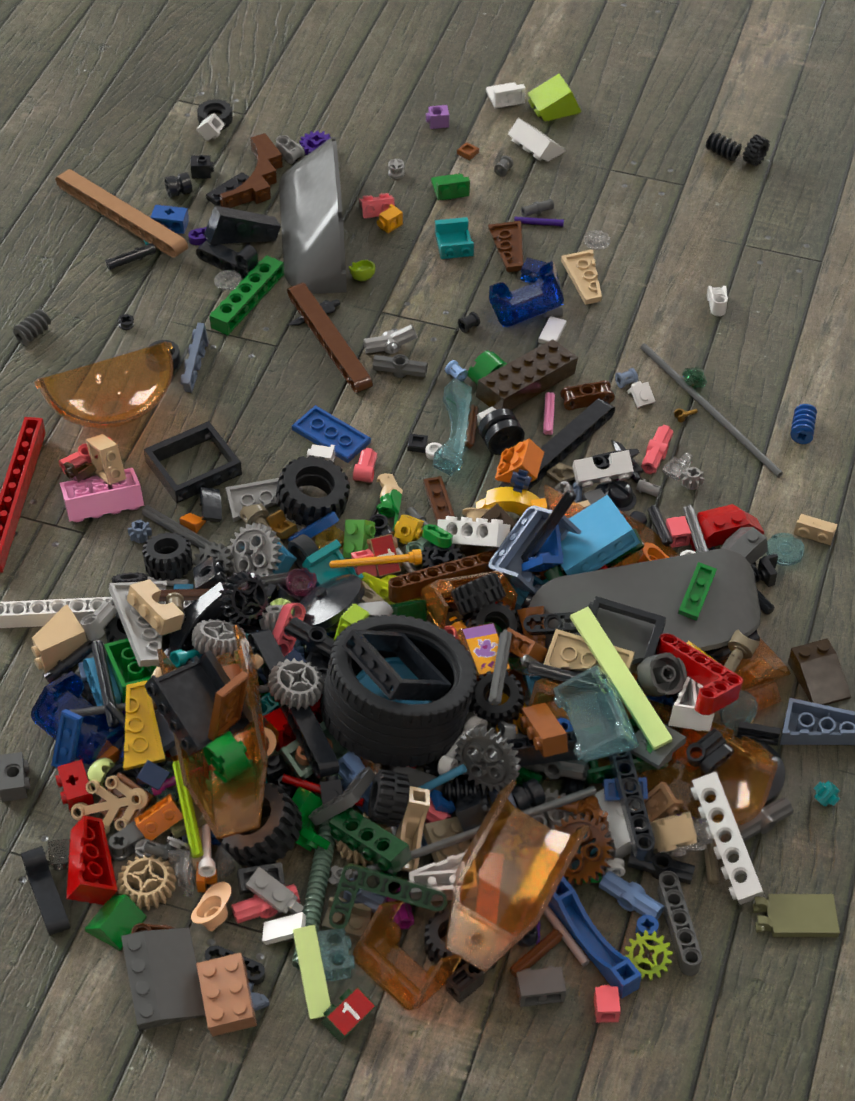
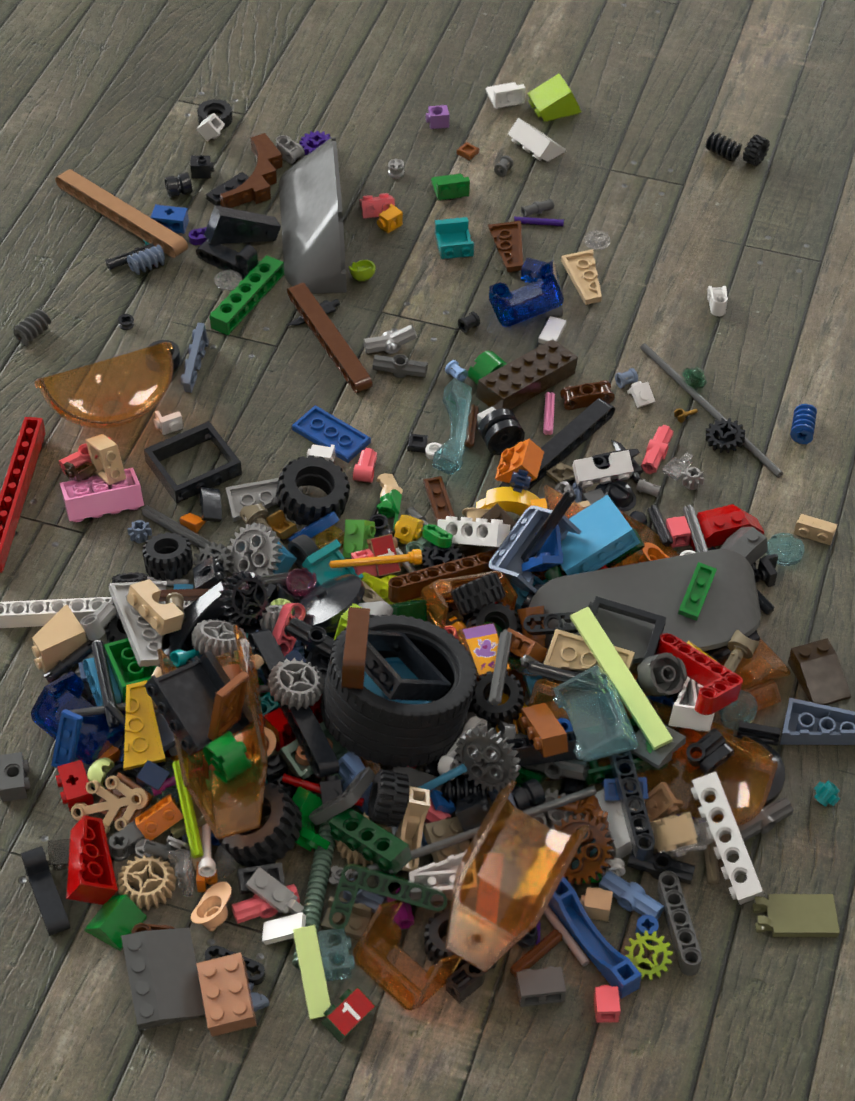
none -> sand blue piece [127,244,165,275]
none -> white bracket [153,411,183,435]
none -> reddish brown beam [341,607,370,689]
none -> tan brick [580,887,613,922]
none -> black gear [706,418,745,453]

